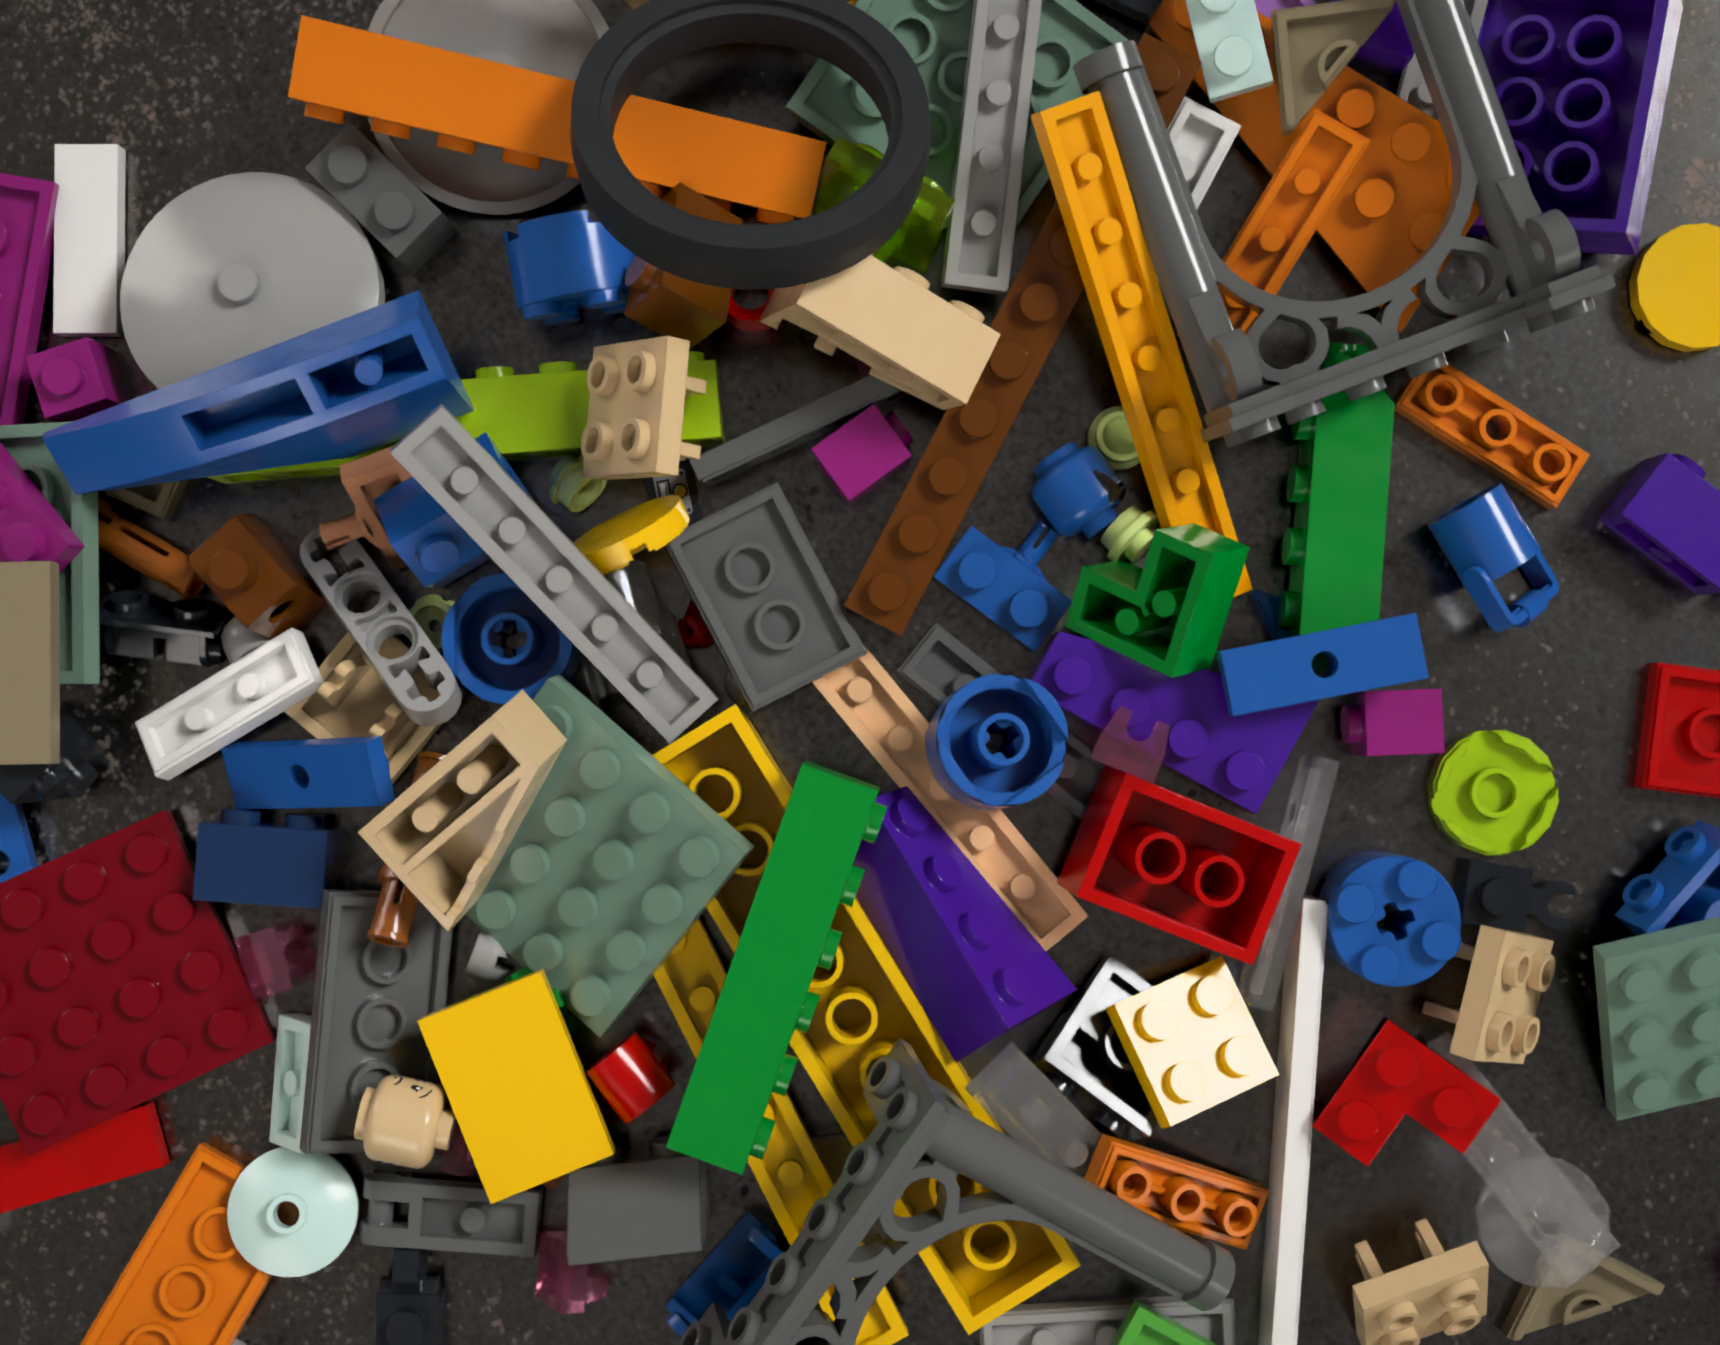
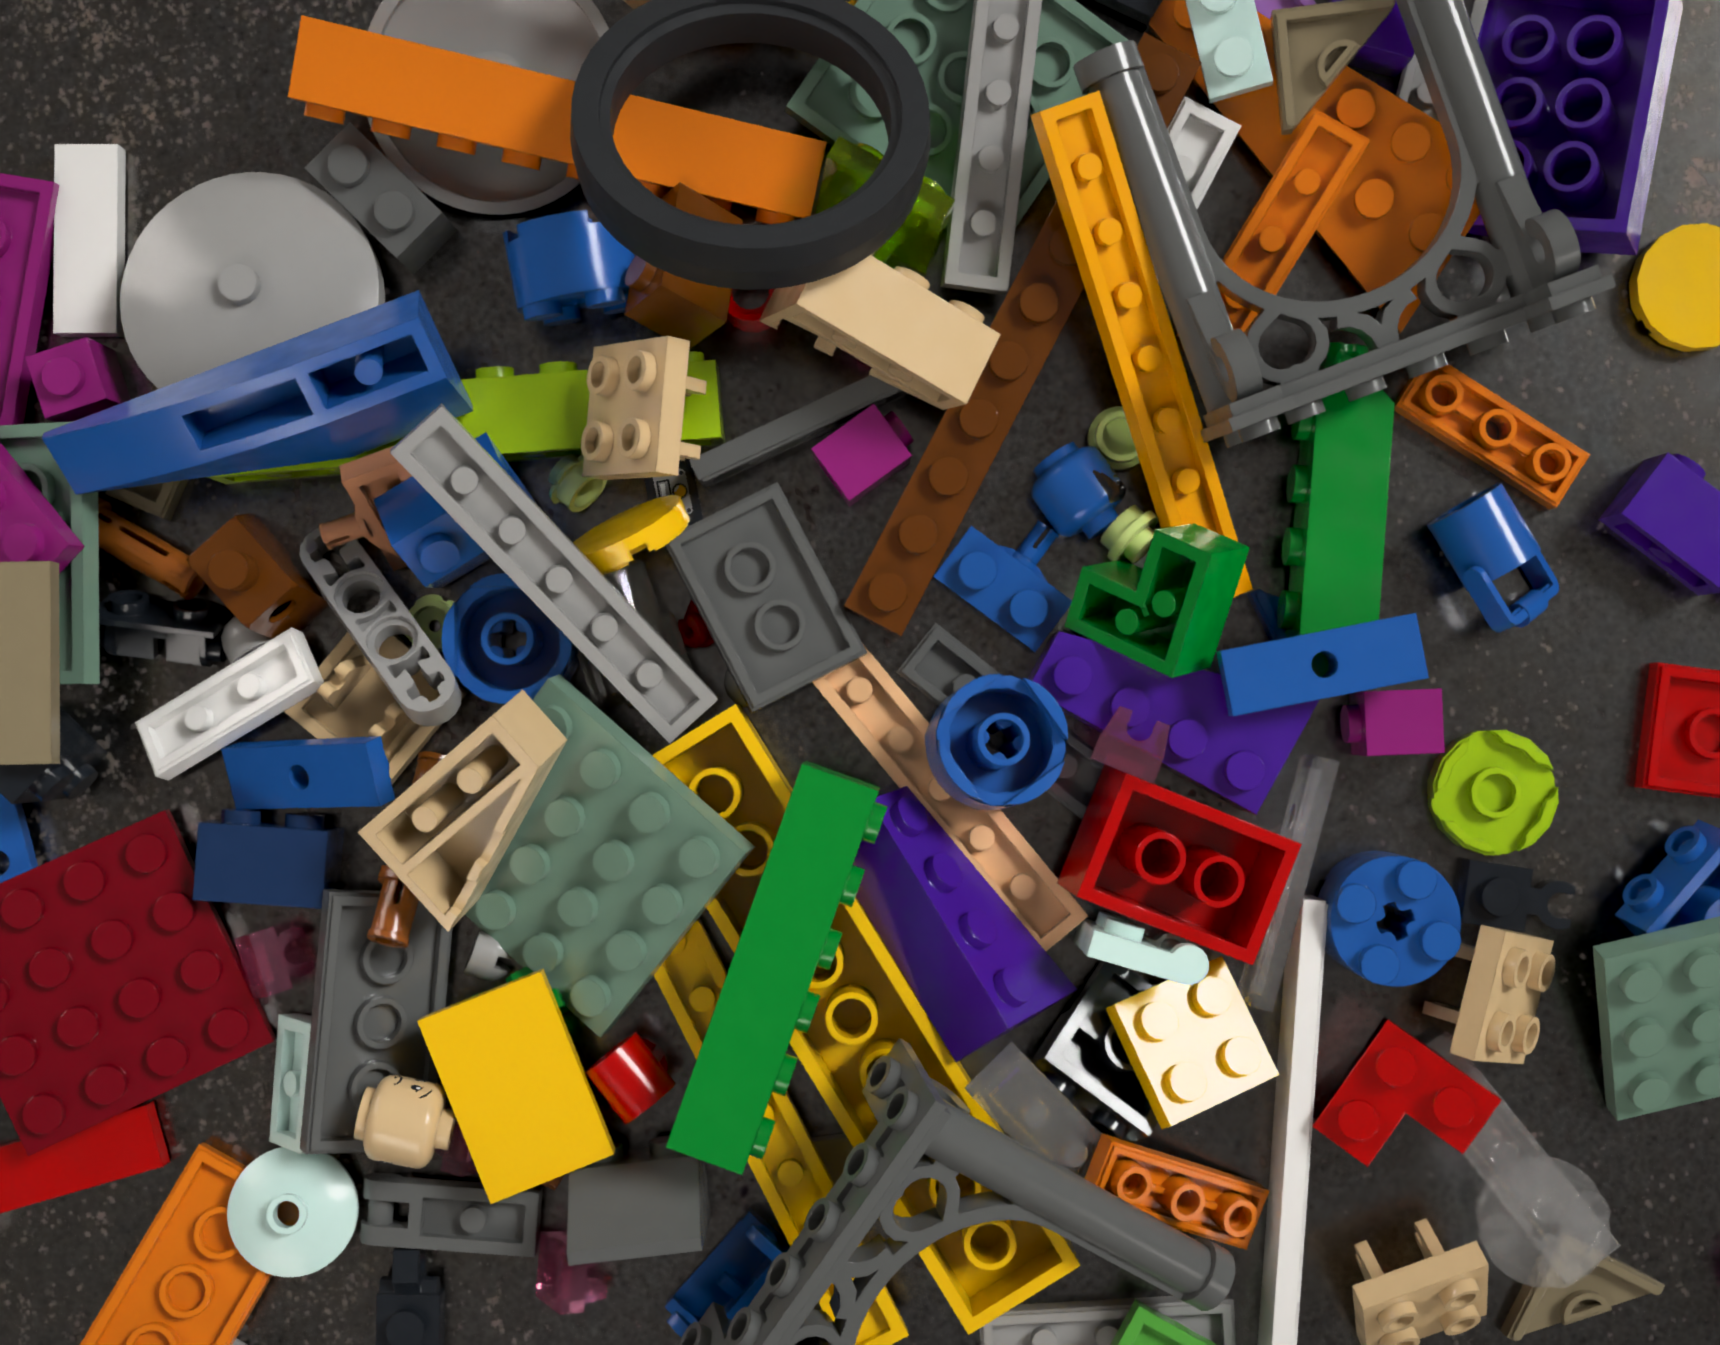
none -> light aqua plate [1073,911,1209,985]

